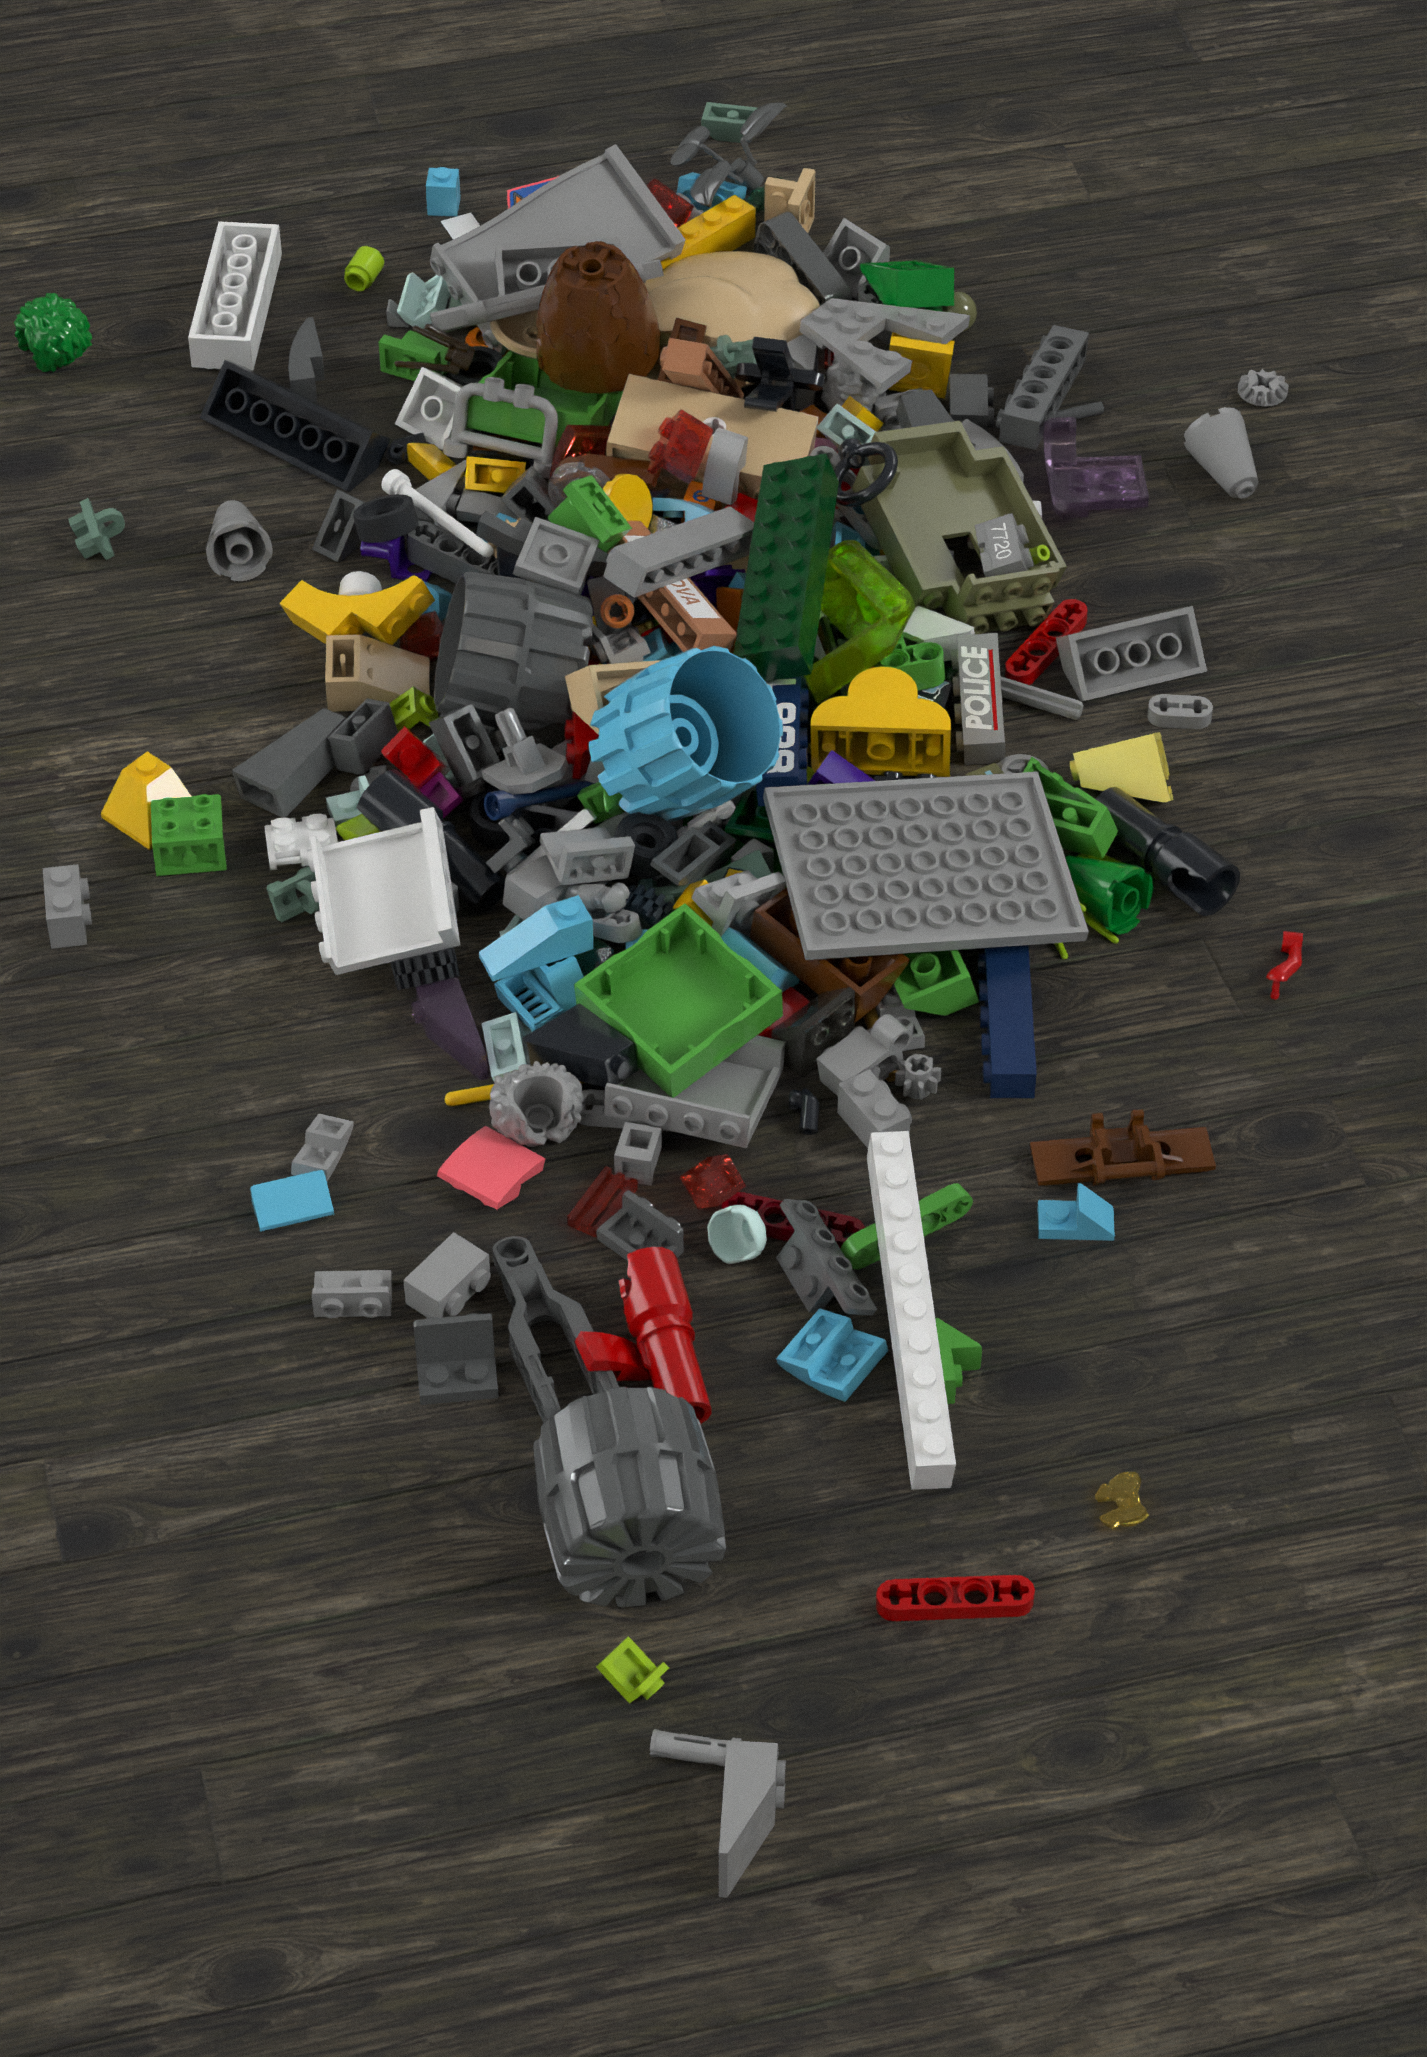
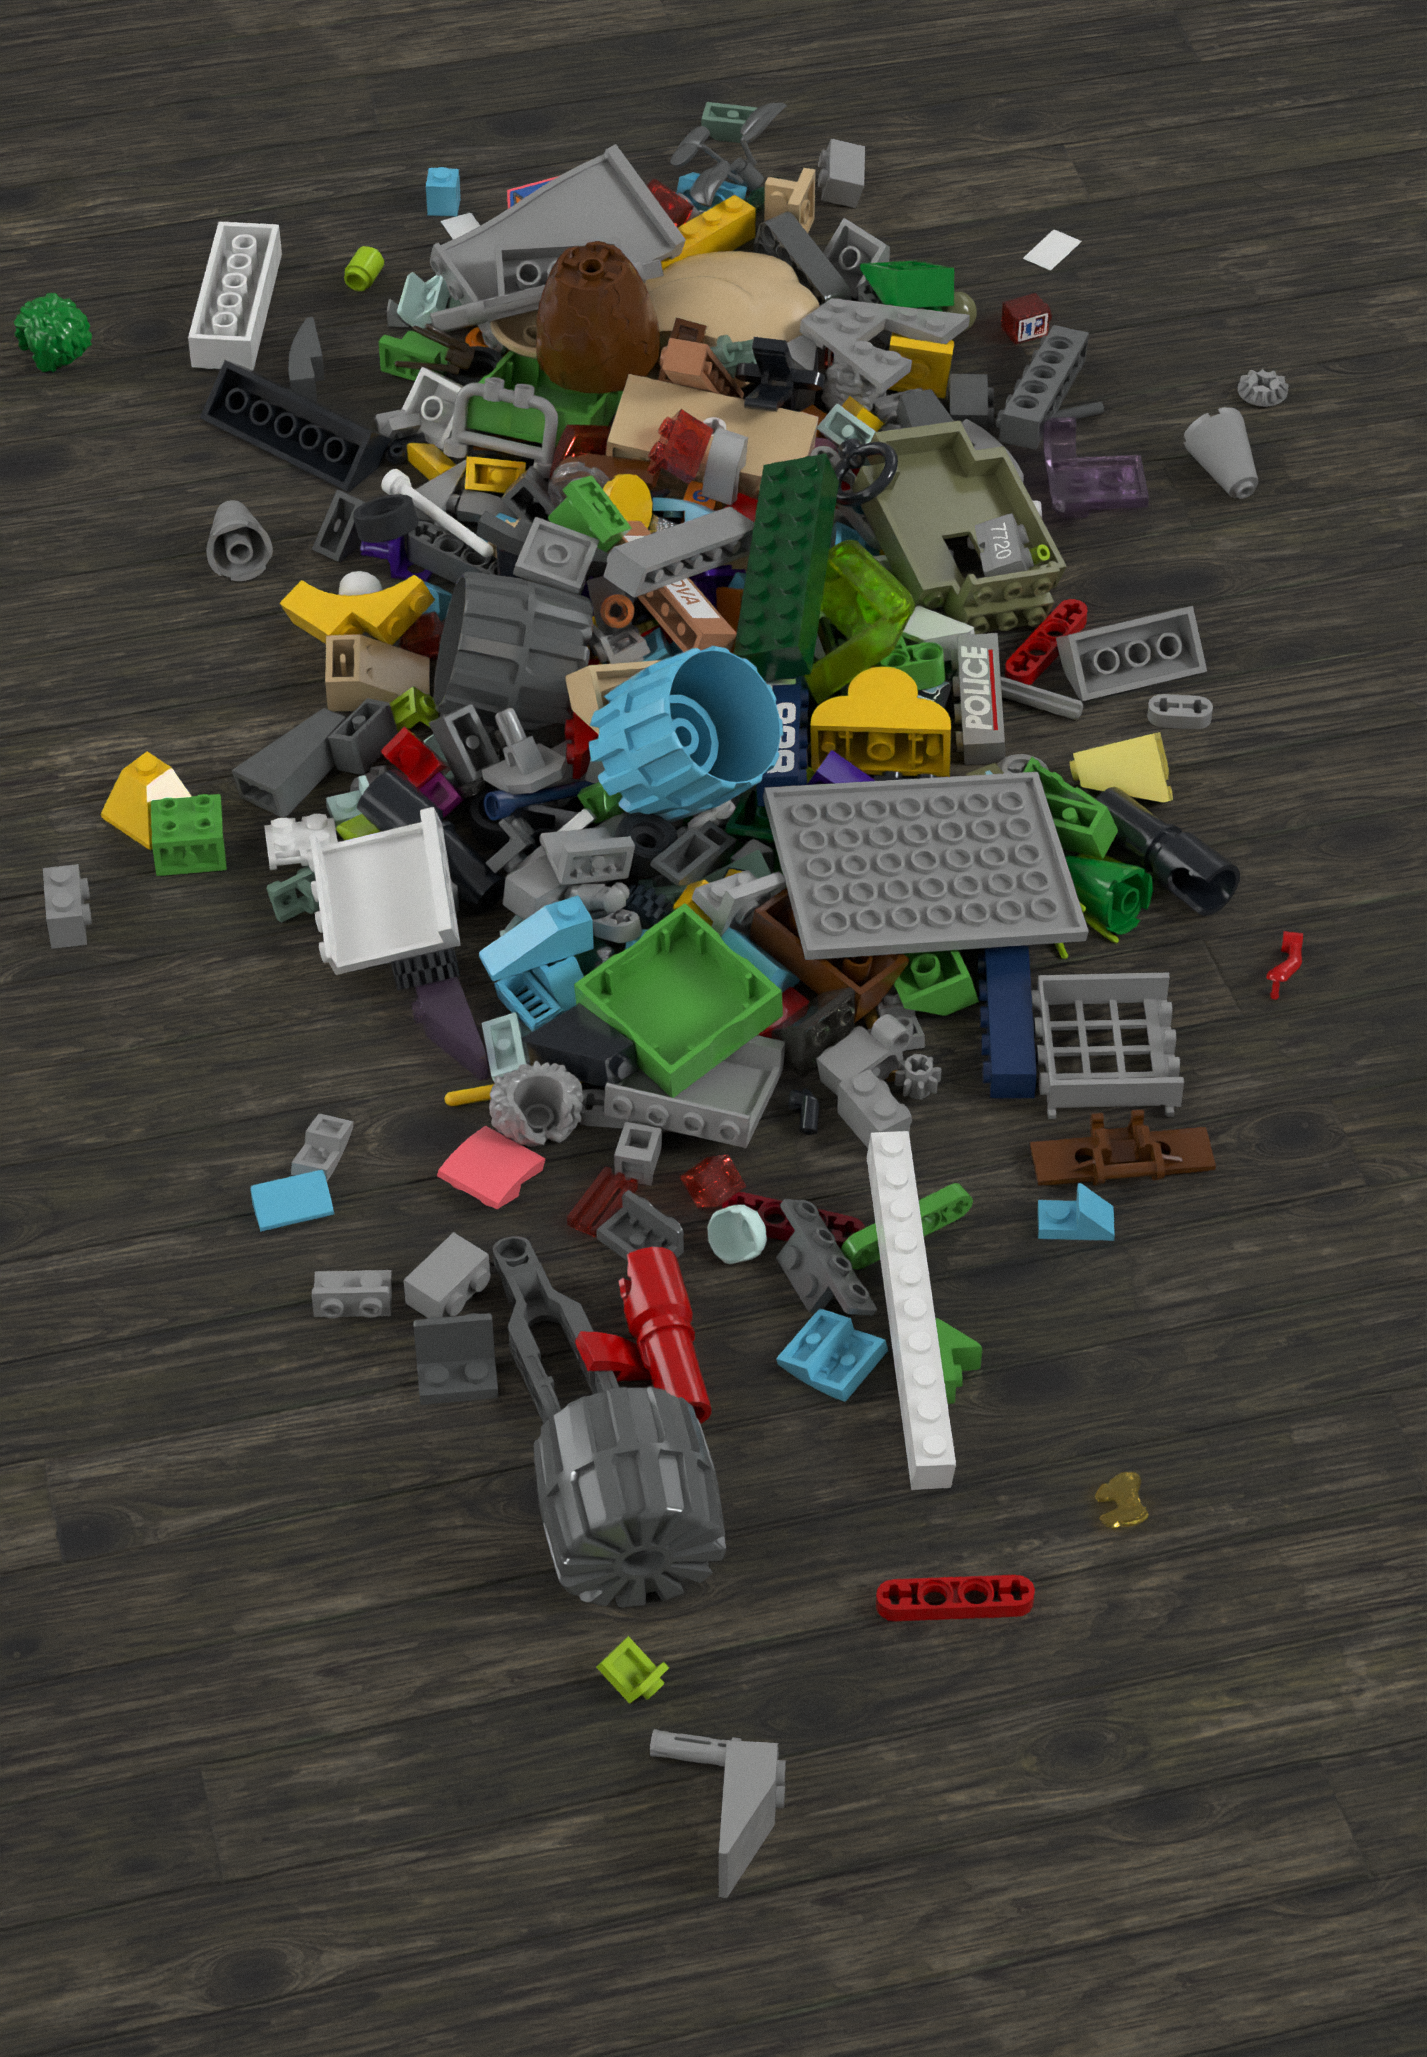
sand green hips [68,498,125,560] -> none
none -> light grey bracket [375,409,422,445]
none -> light grey brick [818,139,865,208]
none -> clear red brick [1001,293,1052,344]
none -> white sticker [1023,230,1082,271]
none -> light grey window [1031,972,1184,1119]

